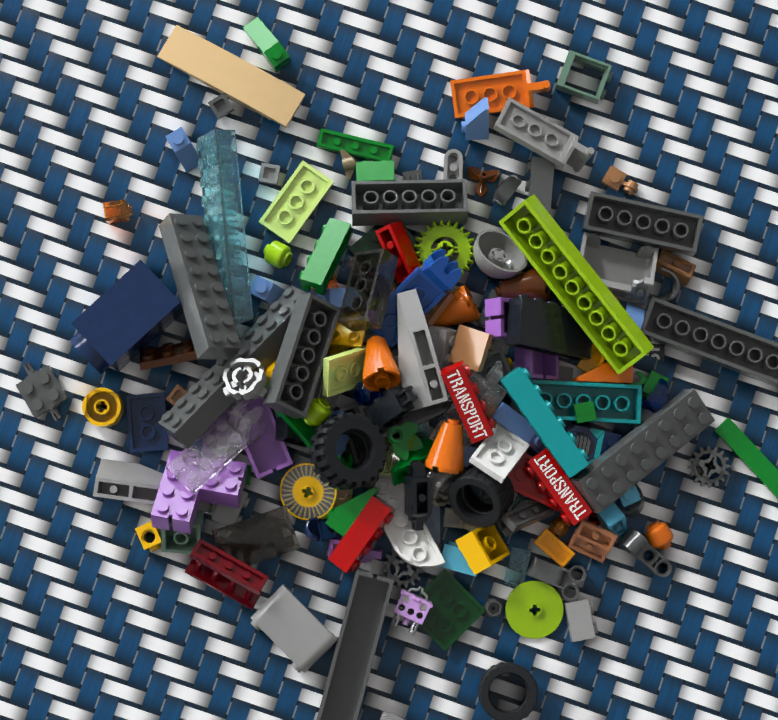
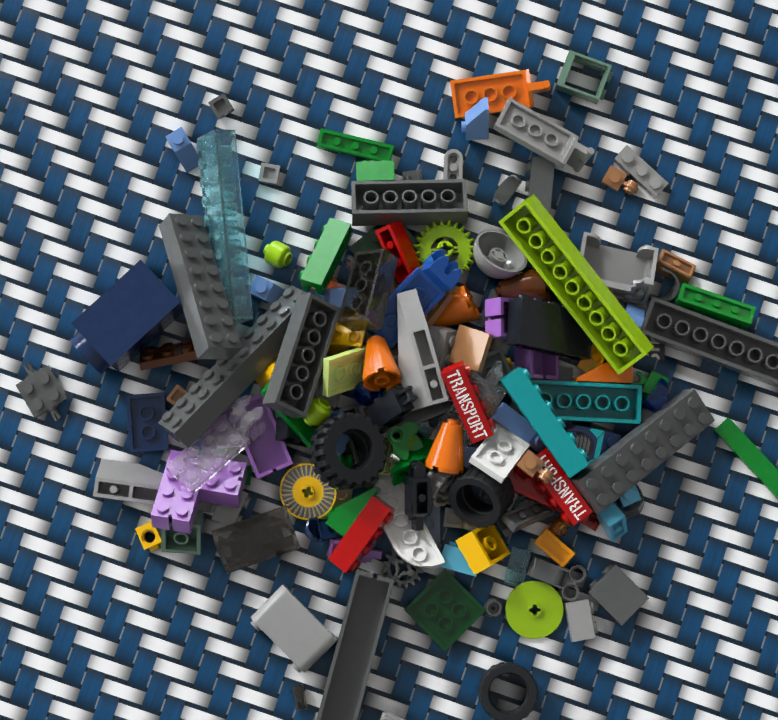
yellow brick [82,387,124,428] -> none
clear orange brick [103,199,133,225] -> none
tan slope [157,25,306,128] -> none
dark red fence [185,538,269,610] -> none
light grey piece [222,358,268,400] -> none
slope [243,17,291,73] -> none
yellowish green plate [258,160,334,244] -> none
dark tan piece [340,149,357,180] -> none
lavender piece [391,586,433,635] -> none
reddish brown plant [468,166,501,197] -> none
nougat slope [568,519,618,563] -> none
green tile [573,401,597,423] -> none
dark grey brick [581,191,704,256] -> none
dark grey piece [617,528,672,577] -> none
orange head [645,520,674,550] -> none
dark grey gear [687,446,730,488] -> none
none -> clear smoke pin [291,684,308,710]
none -> medium nougat plate [516,450,554,484]
none -> dark grey panel [587,565,649,626]
none -> light grey plate [613,145,669,198]
none -> green brick [674,283,756,331]

